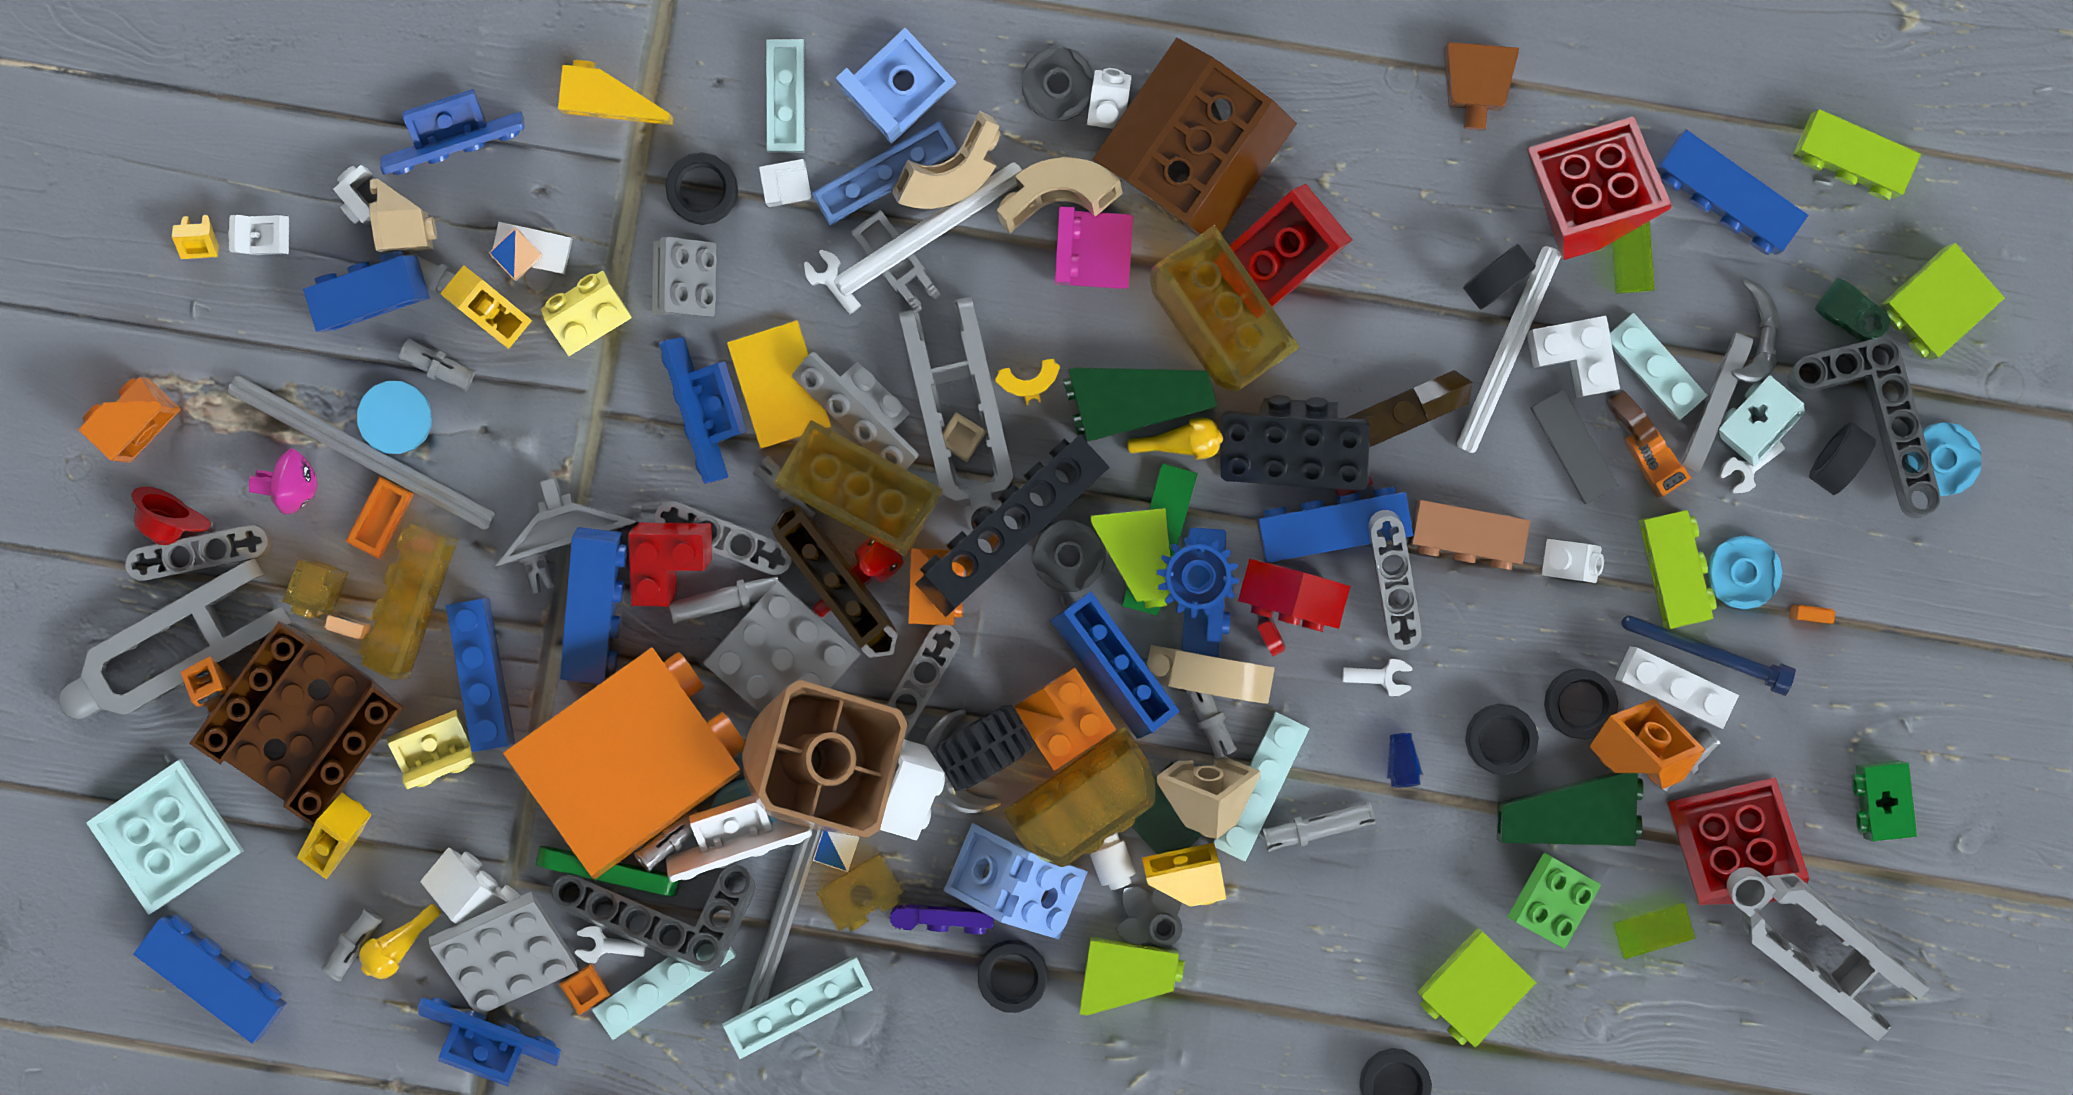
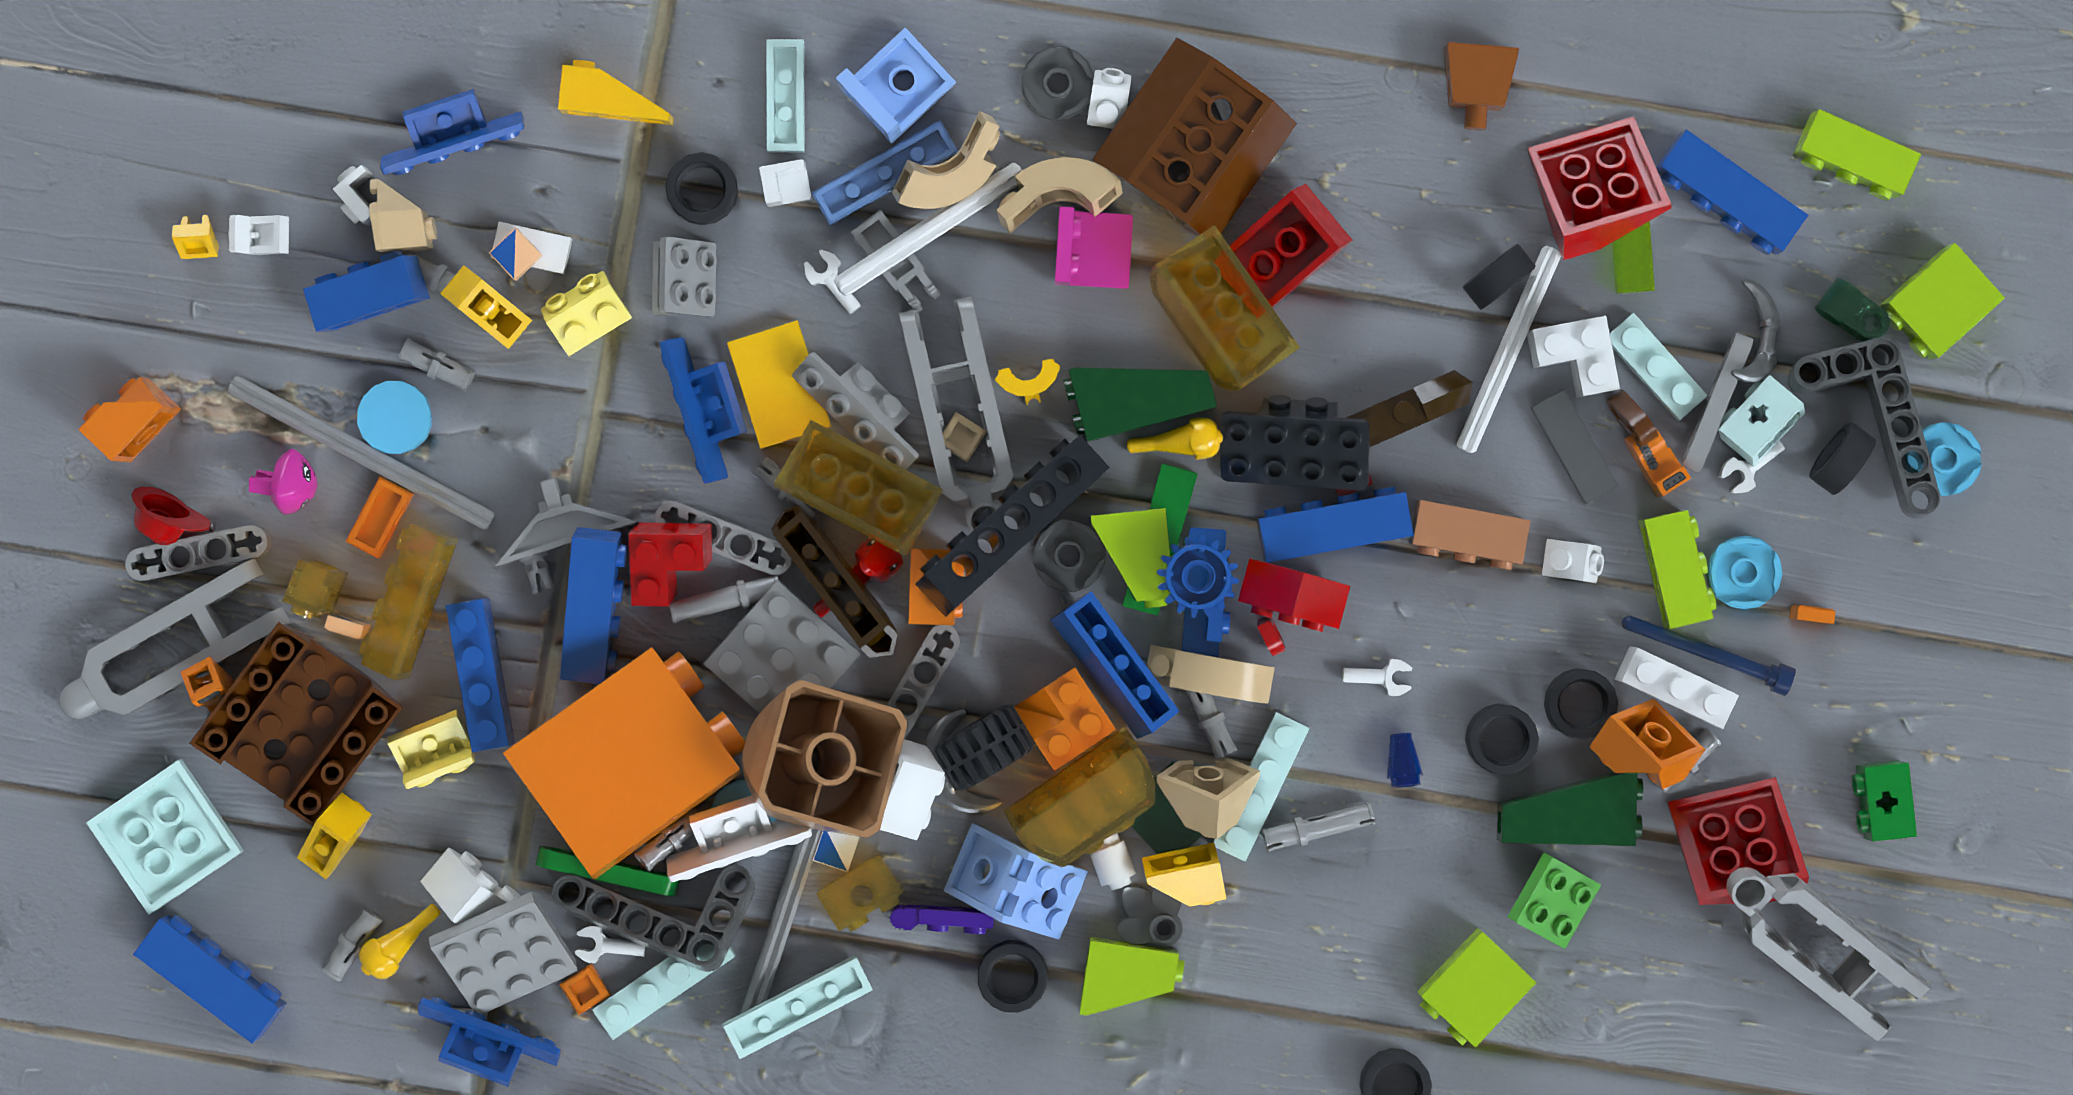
light grey beam [1368,510,1422,650] -> none
clear neon green tile [1612,902,1696,959] -> none

